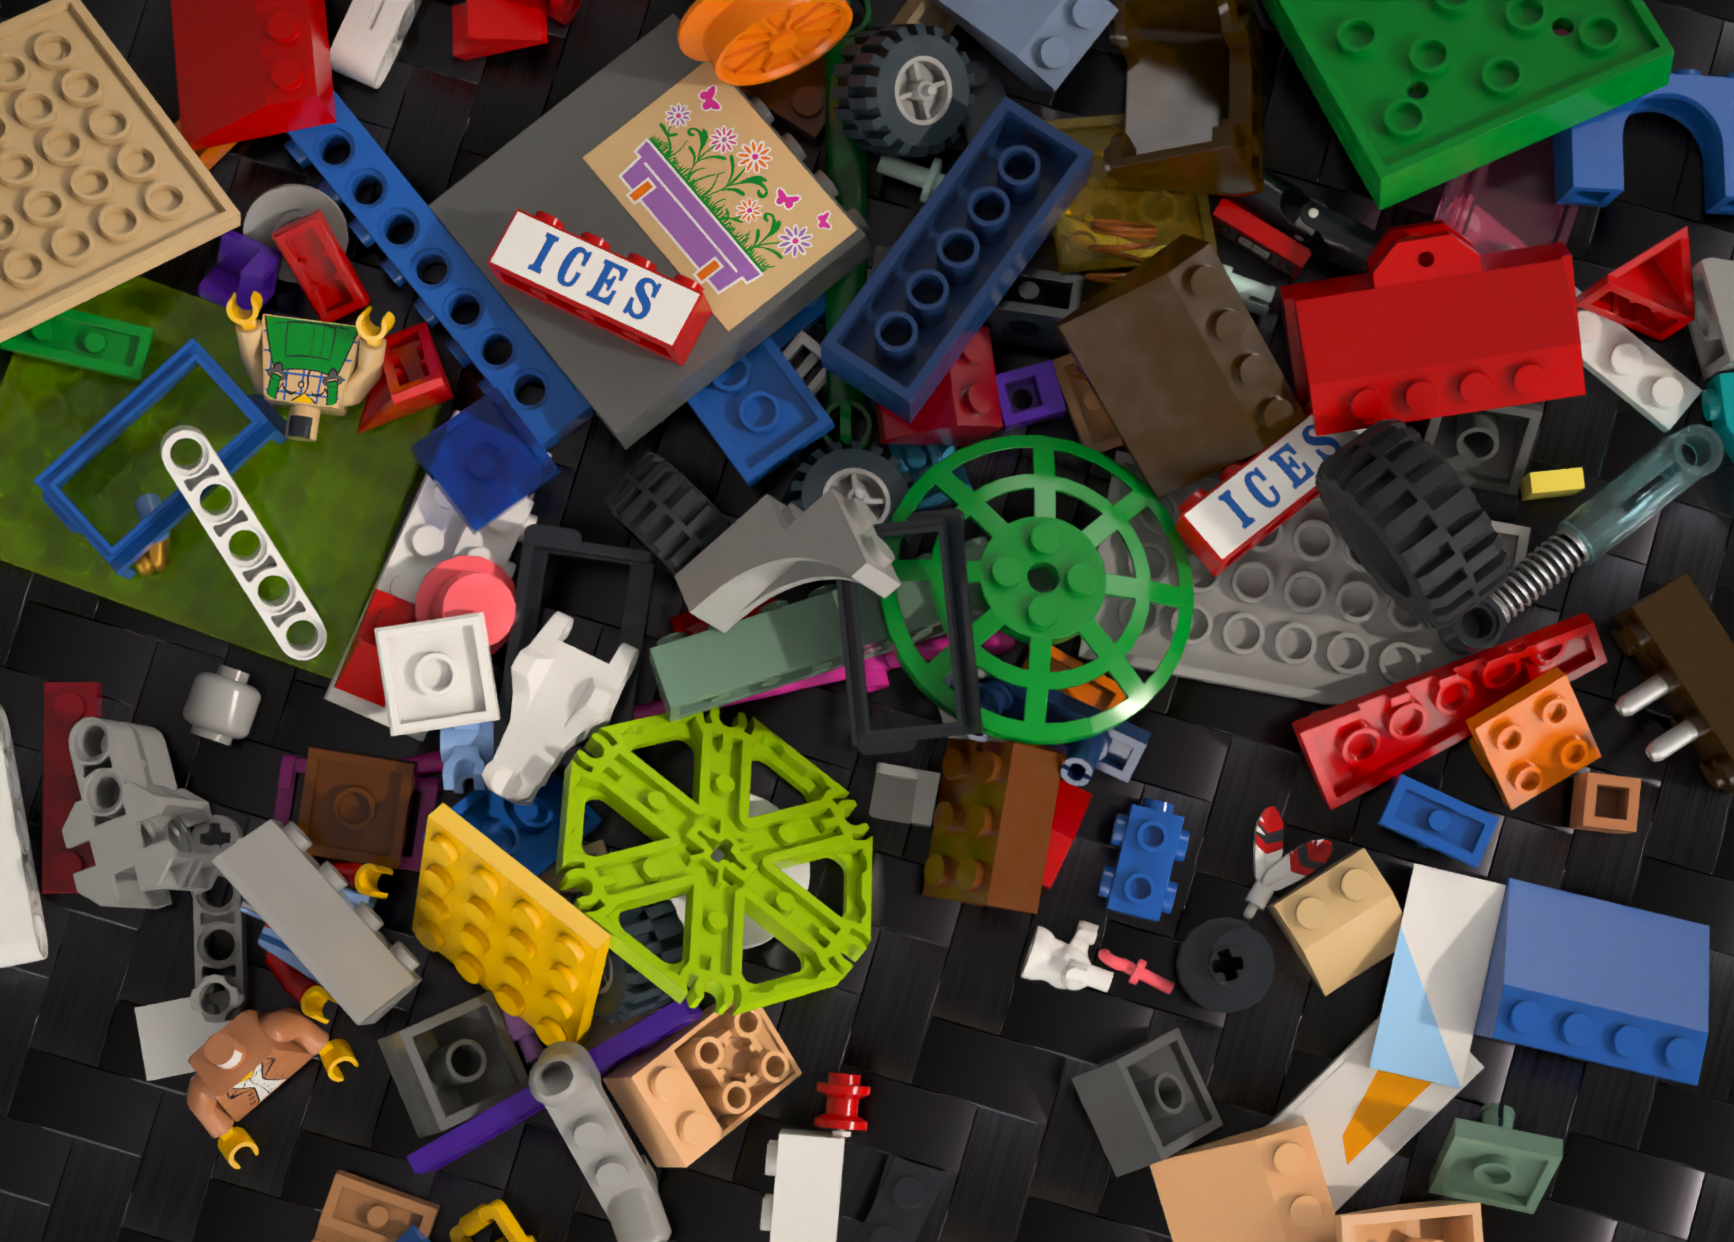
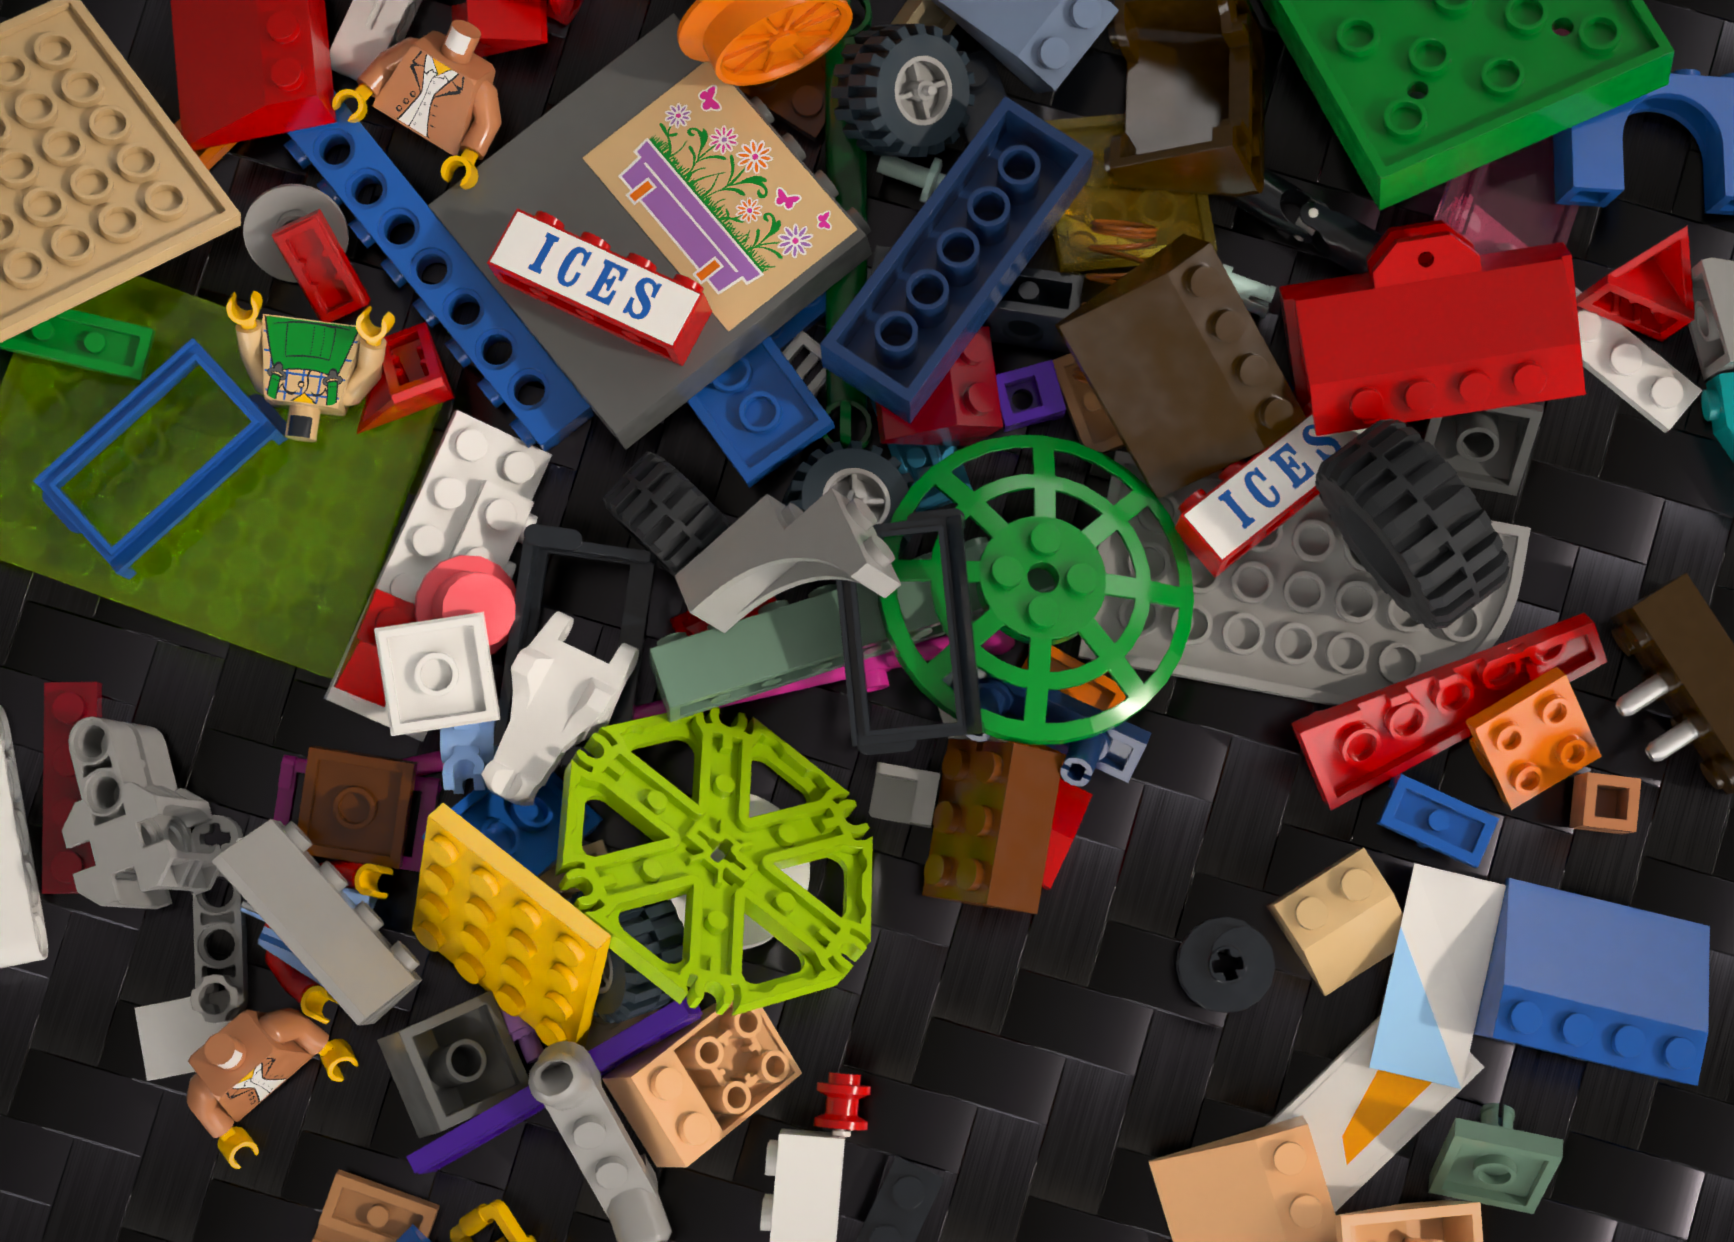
pearl gold arm [134,493,170,576] -> none
white beam [160,425,327,660] -> none
light grey head [183,664,261,746] -> none
dark purple panel [197,230,283,310] -> none
clear blue plate [410,387,561,535] -> none
white piece [1021,920,1114,992] -> none
dark grey slope [1071,1027,1223,1177] -> none
blue brick [1097,798,1190,922] -> none
coral hand [1097,949,1175,995] -> none
red tile [1207,198,1312,279] -> none
piece [1243,806,1333,919] -> none
piece [1438,424,1724,655] -> none
light yellow tile [1520,467,1585,501] -> none
none -> nougat torso [332,20,502,190]

